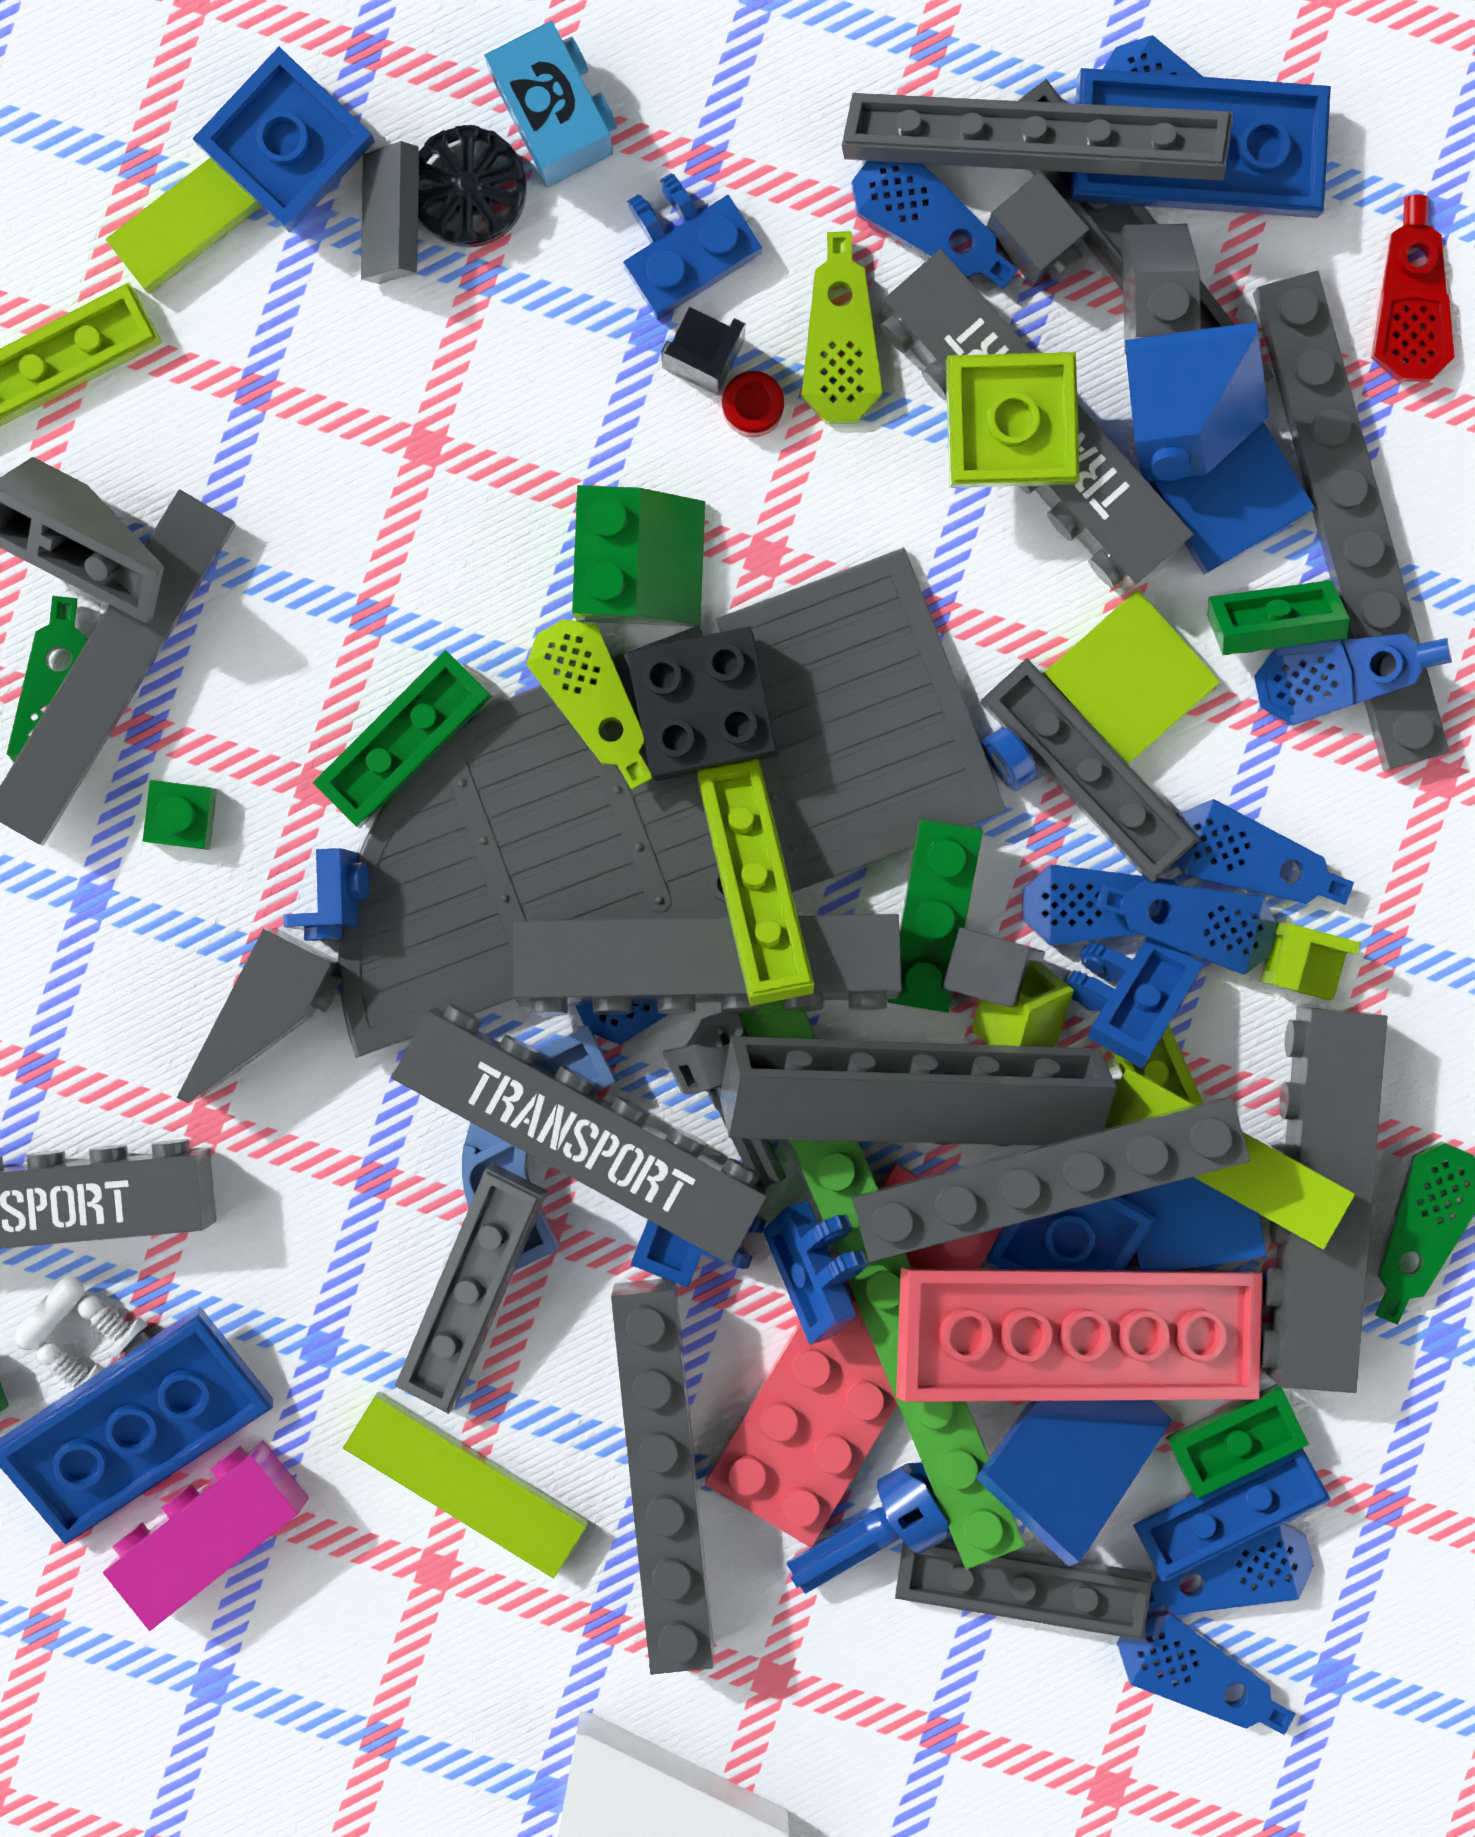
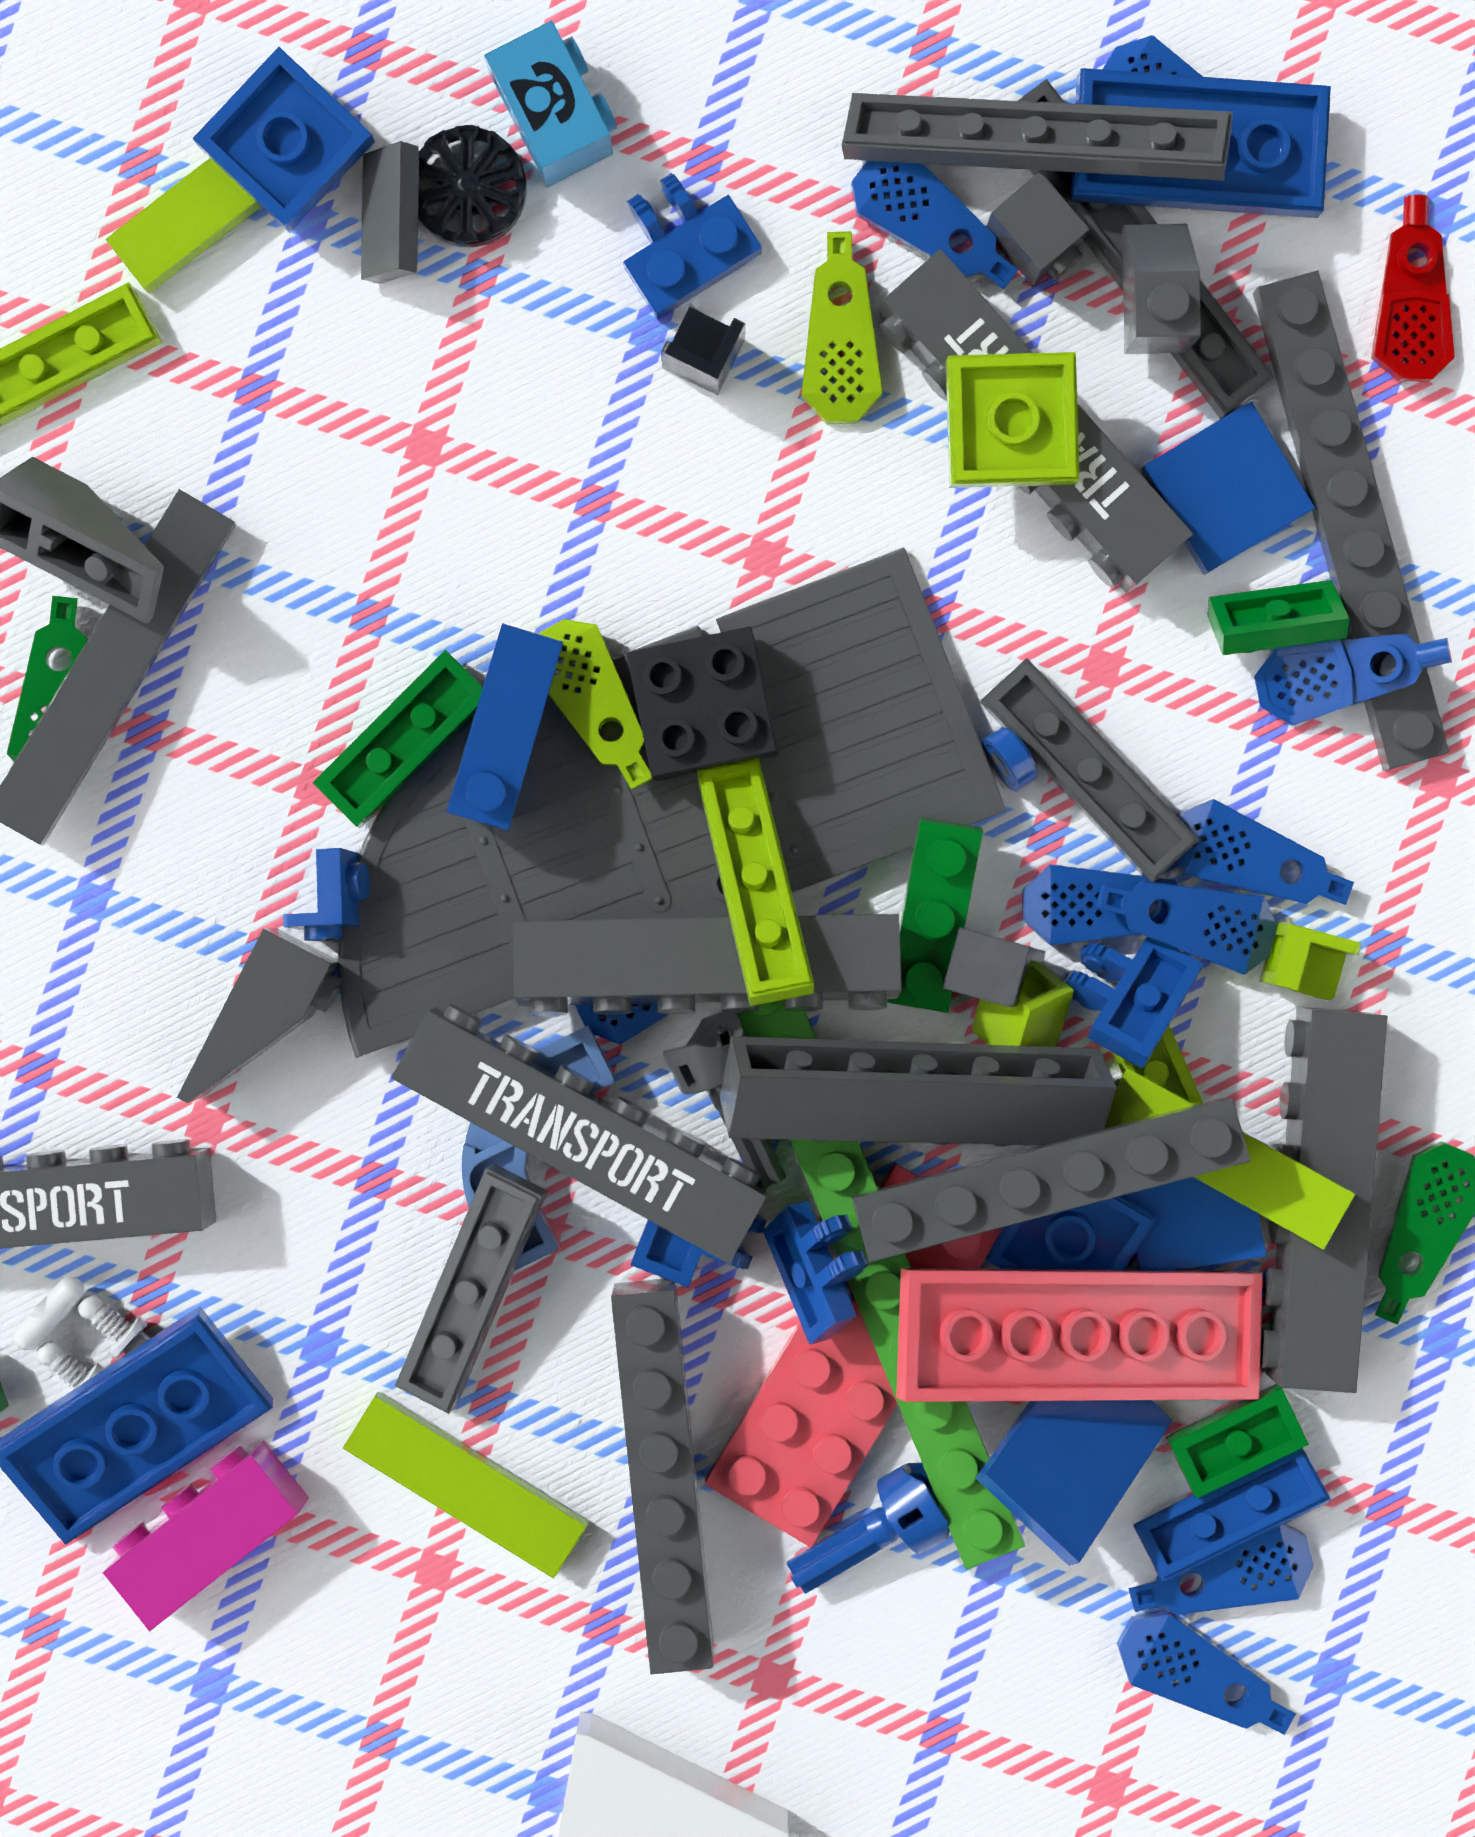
green plate [142,780,217,850] -> none
green slope [572,485,705,627] -> none
red tile [722,371,784,437] -> none
dark grey tile [895,1539,1152,1640] -> none
lime tile [1042,589,1220,764] -> none
blue slope [1125,322,1269,482] -> none
none -> blue slope [446,623,563,830]

